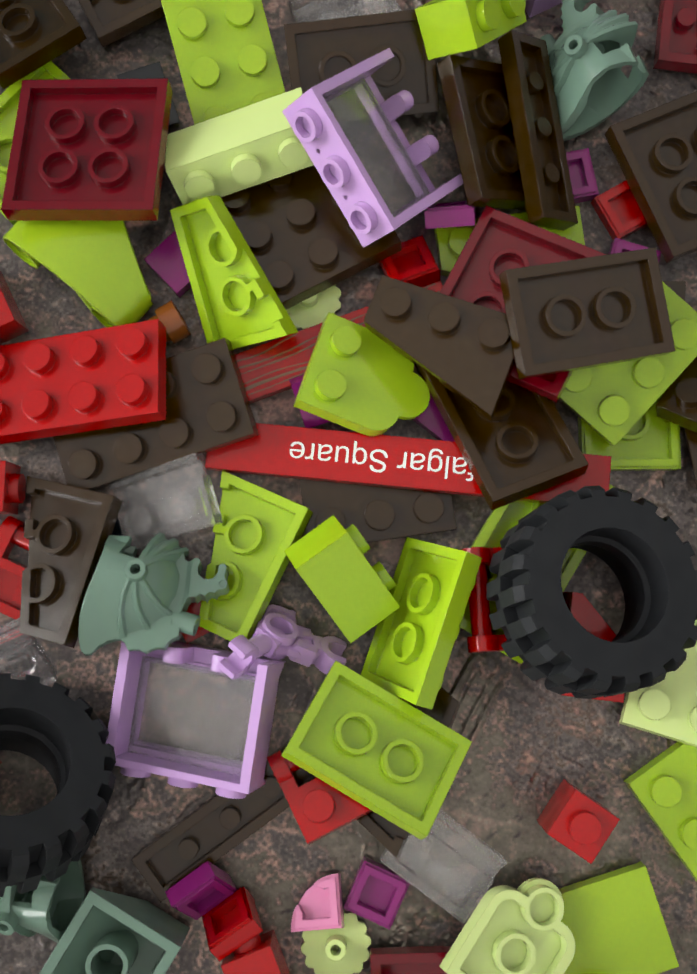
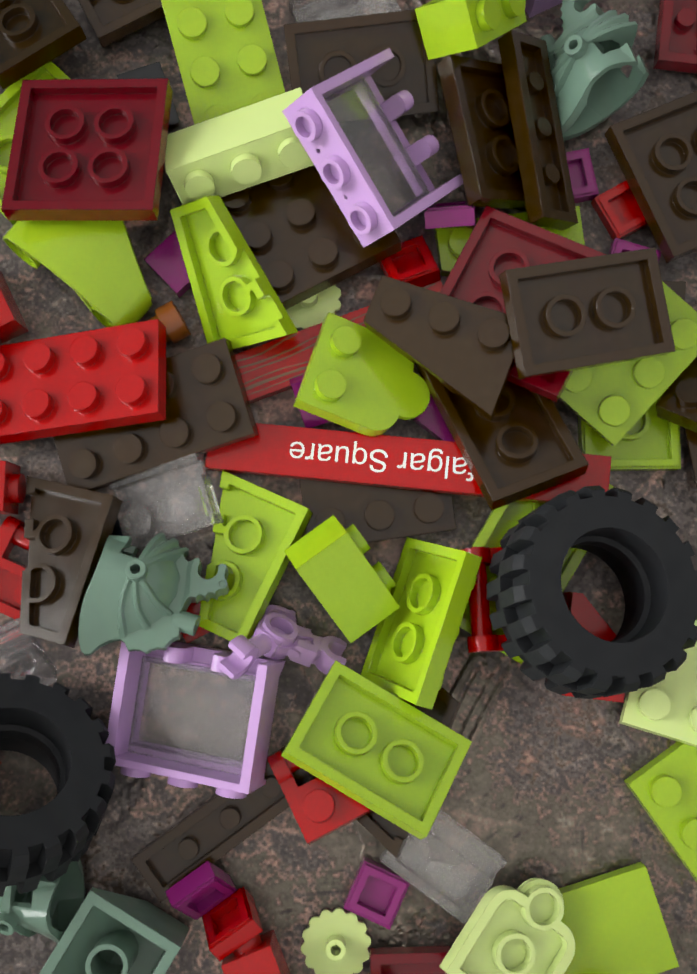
bright pink tile [291,873,344,932] -> none
red brick [536,779,620,864] -> none

